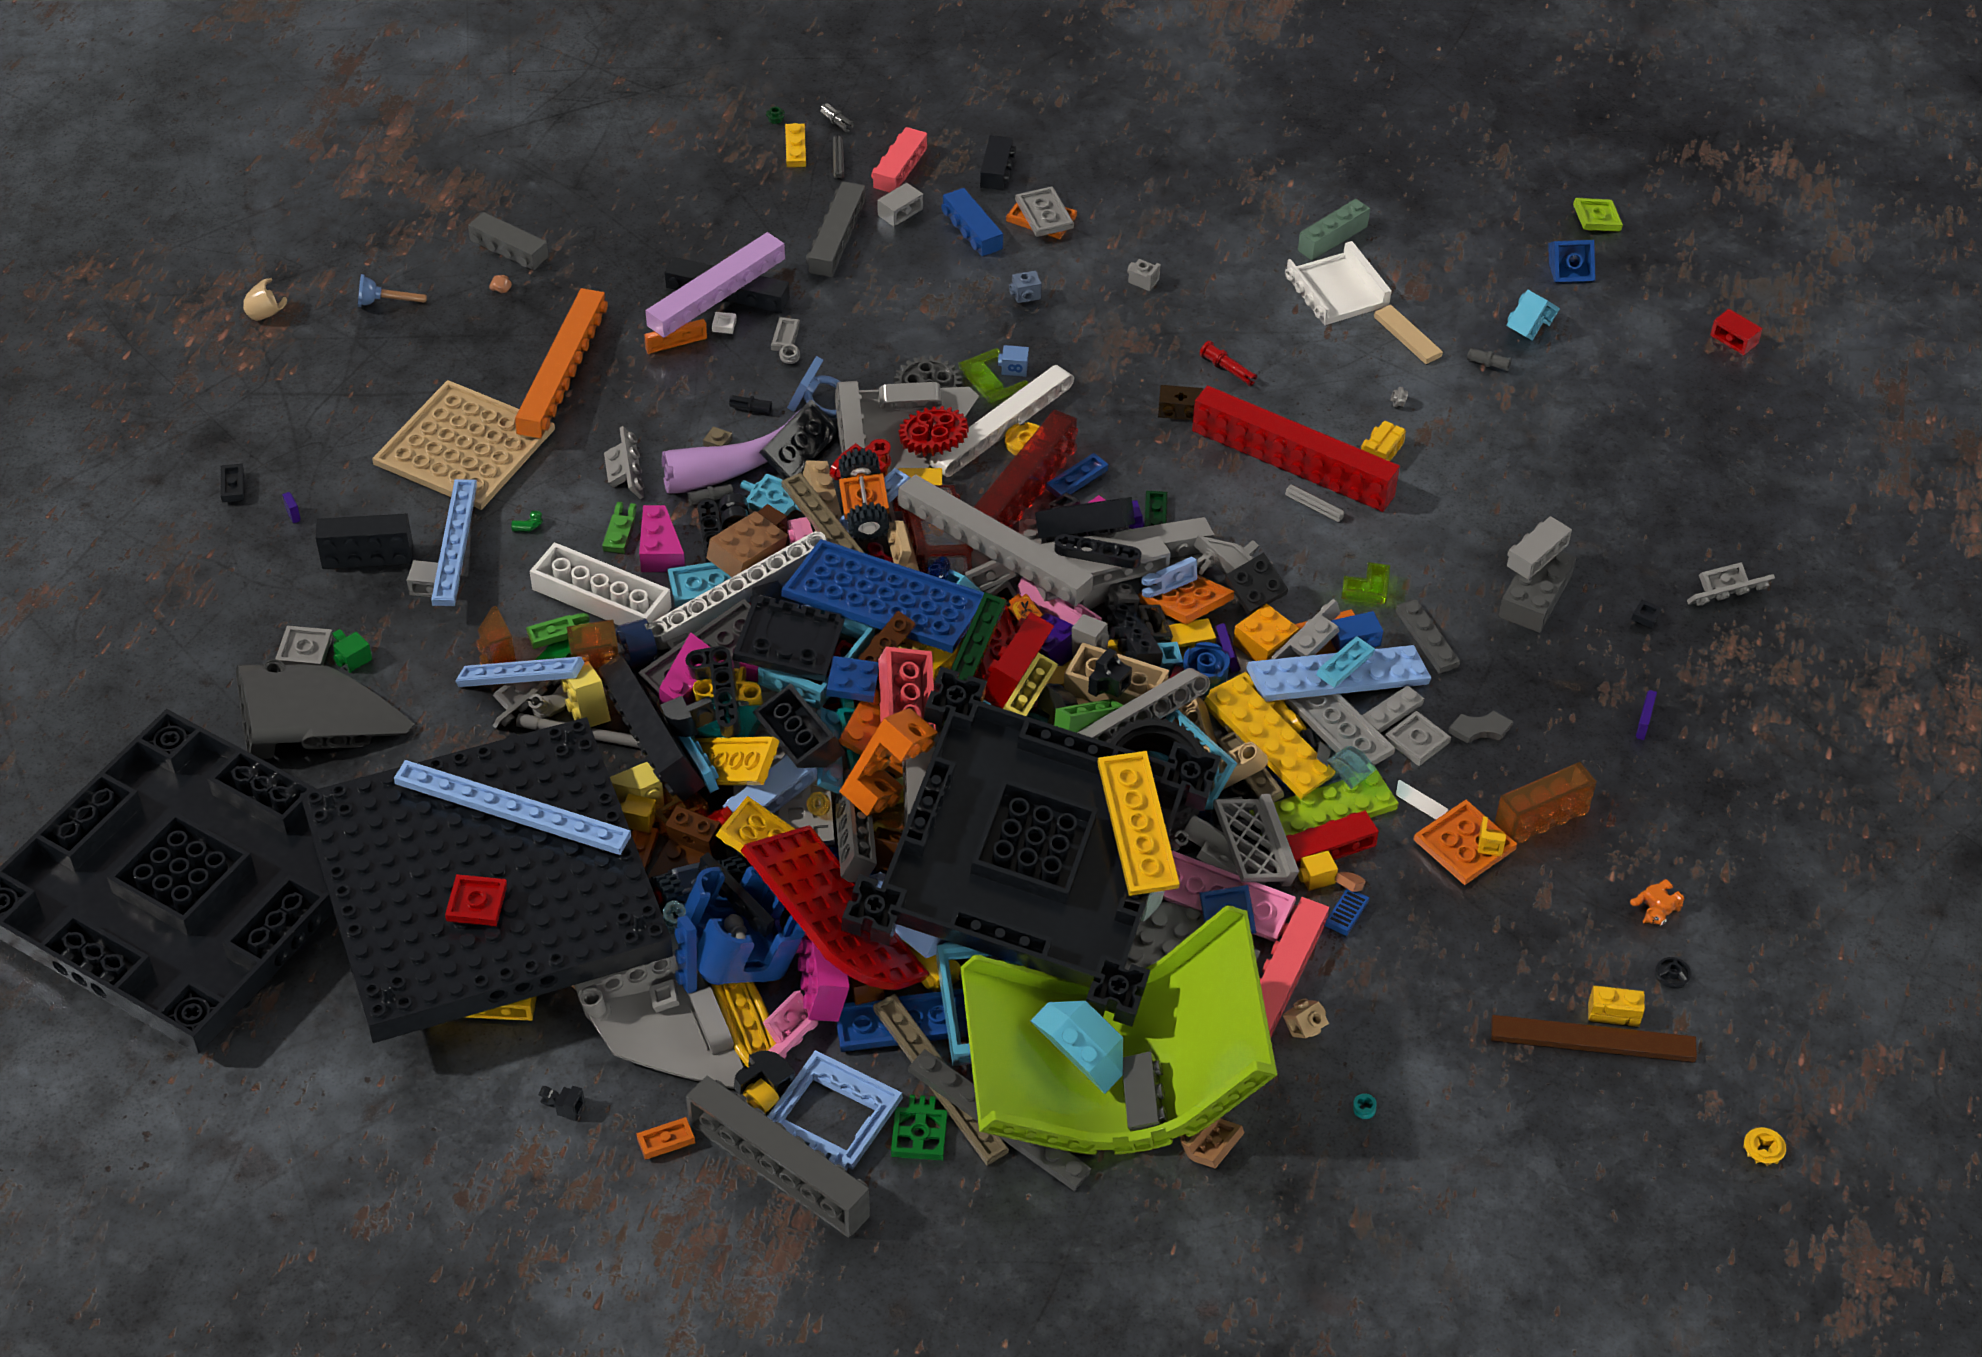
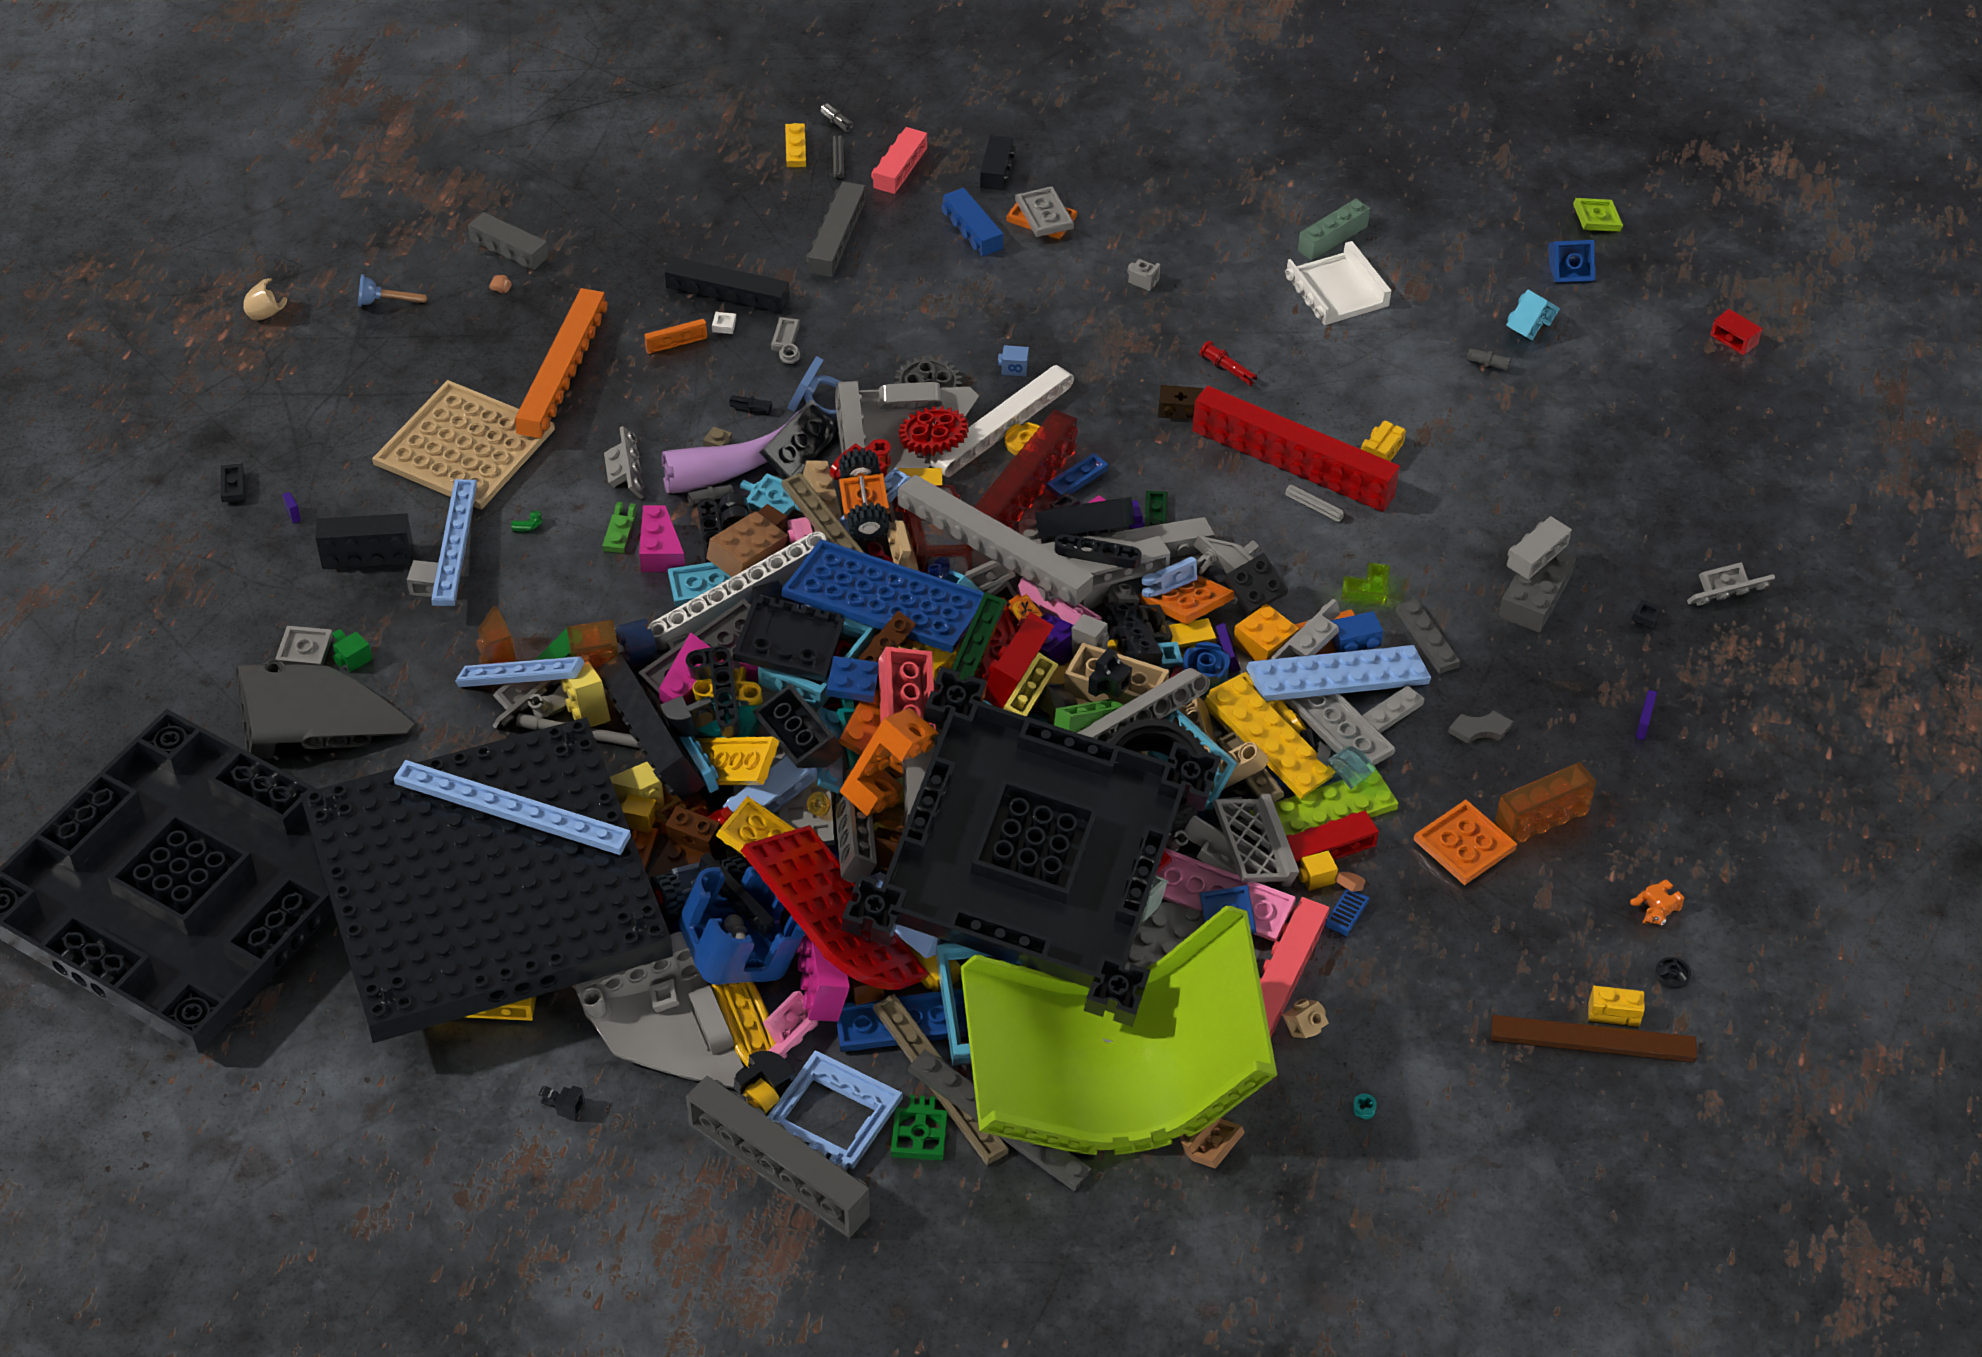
red plate [445,874,507,926] -> none
bright green hinge [526,613,594,649] -> none
white brick [530,542,672,629] -> none
orange plate [636,1117,695,1160] -> none
lavender brick [646,232,785,338] -> none
clear light blue connector [662,901,686,935] -> none
blue plate [675,915,697,994] -> none
dark green plate [766,106,785,124] -> none
light grey brick [877,183,923,227] -> none
clear neon green plate [958,348,1029,403] -> none
sand blue brick [1009,271,1042,303] -> none
medium azure wedge [1030,1001,1123,1094] -> none
yellow plate [1097,751,1180,896] -> none
dark grey brick [1123,1052,1168,1131] -> none
medium azure plate [1316,636,1375,688] -> none
tan tile [1374,304,1443,364] -> none
light grey tile [1385,711,1451,766] -> none
light grey plate [1391,387,1408,408] -> none
white sticker [1396,780,1448,819] -> none
yellow panel [1477,816,1506,857] -> none
yellow gear [1743,1127,1786,1166] -> none

